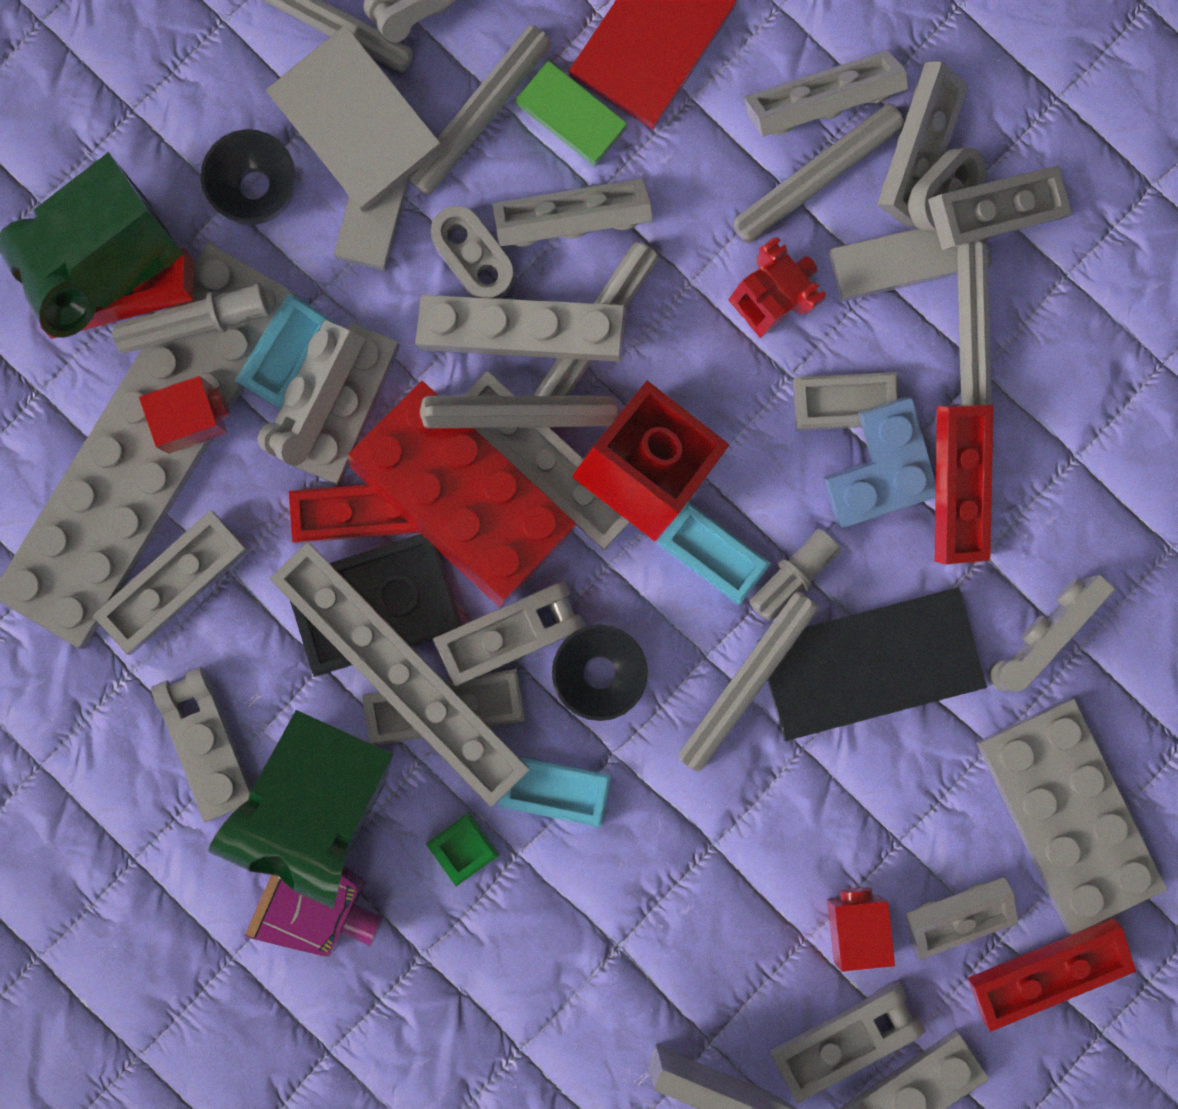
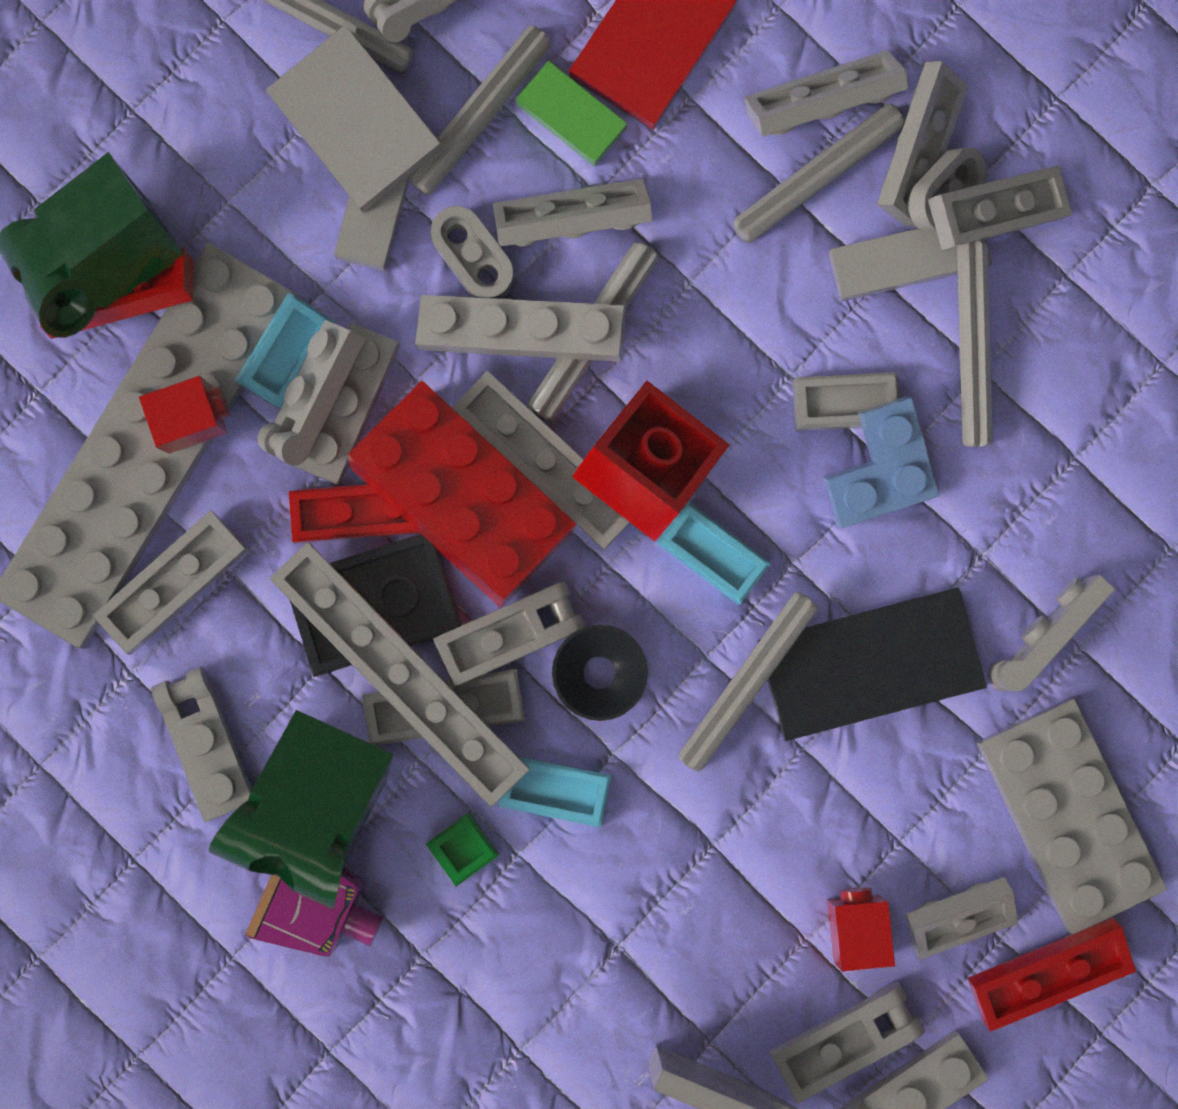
light grey axle [111,283,270,354] -> none
black piece [200,129,297,225] -> none
light grey axle [420,396,619,428] -> none
red piece [728,237,826,339] -> none
light grey axle [750,529,841,621] -> none
red plate [934,403,994,565] -> none

